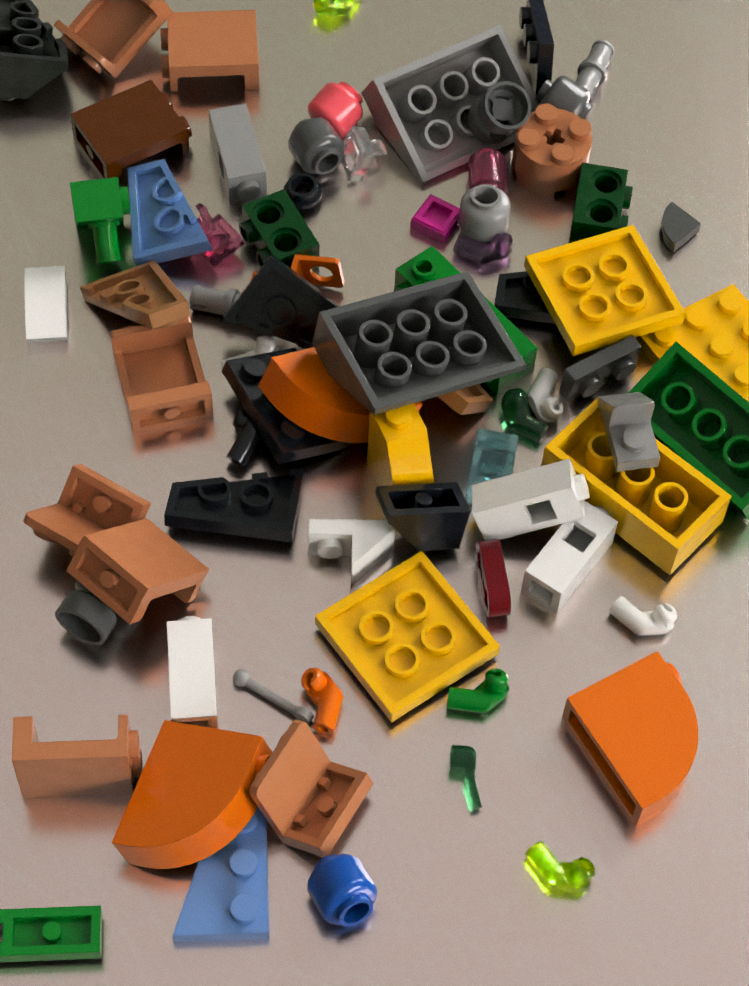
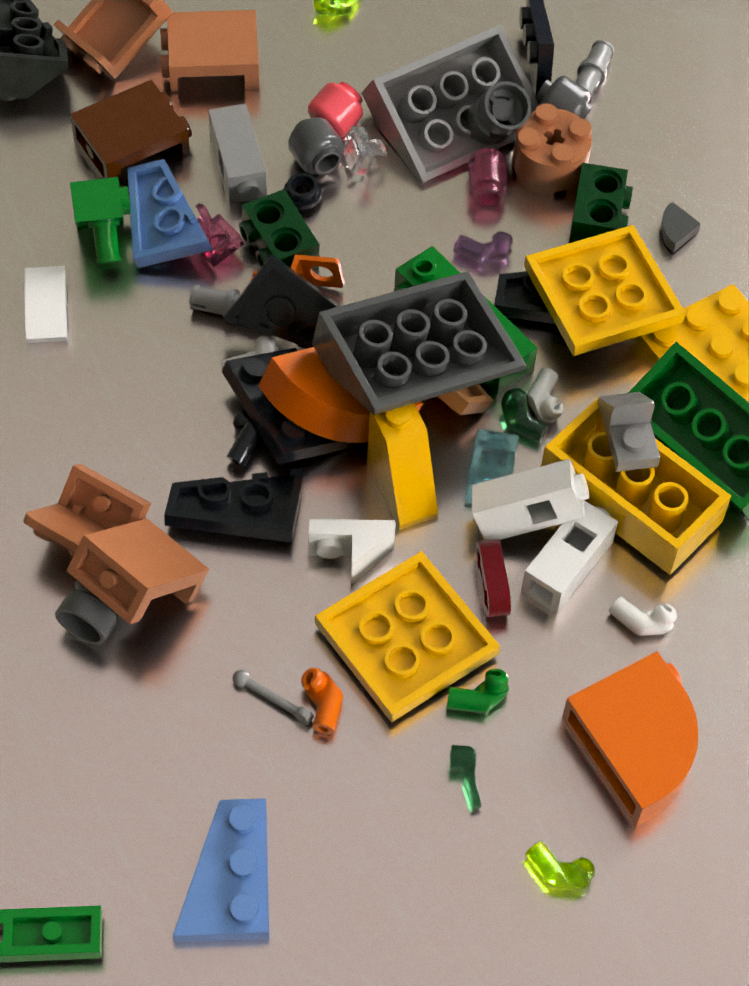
nougat panel [12,715,143,798] -> none
medium nougat wing [80,260,191,329] -> none
nougat panel [110,316,213,434] -> none
orange brick [112,720,272,869] -> none
white brick [166,616,218,729] -> none
nougat bracket [250,720,374,858] -> none
blue head [307,854,377,927] -> none
black slope [375,482,471,551] -> none
dark pink tile [410,194,460,244] -> none
light grey head [459,184,511,243] -> none
dark grey plate [559,335,642,402] -> none

